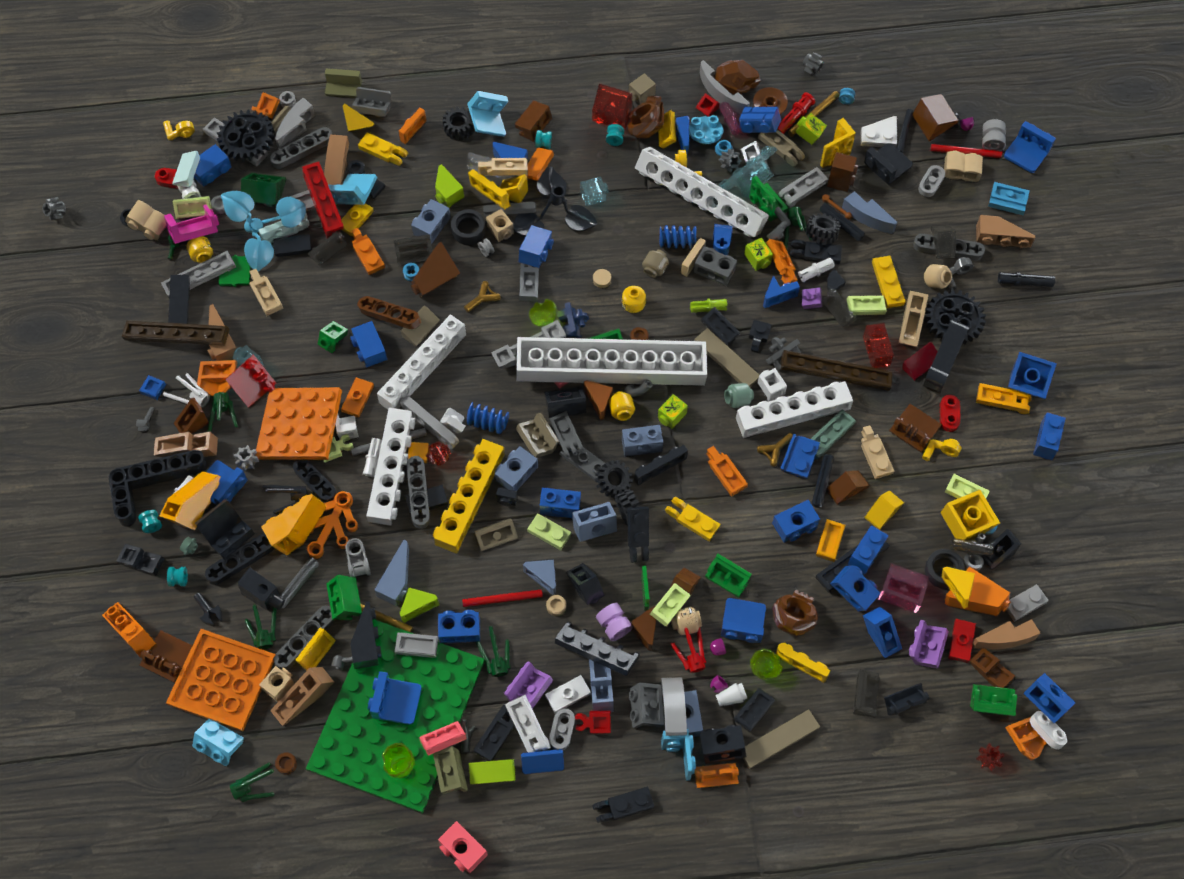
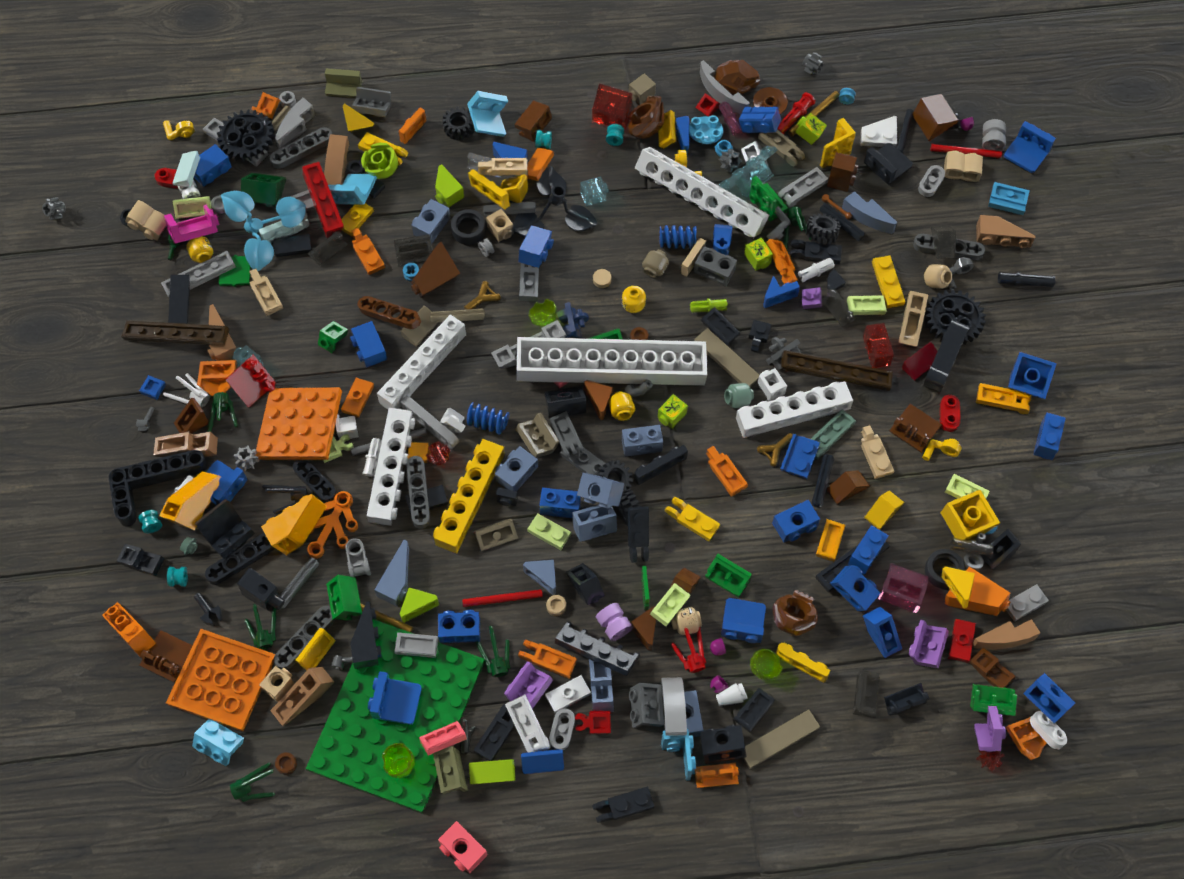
none -> lime cylinder [361,142,398,179]
none -> dark tan axle [430,309,485,323]
none -> orange hinge [518,640,577,679]
none -> sand blue brick [577,473,624,509]
none -> medium lavender bracket [974,706,1006,752]

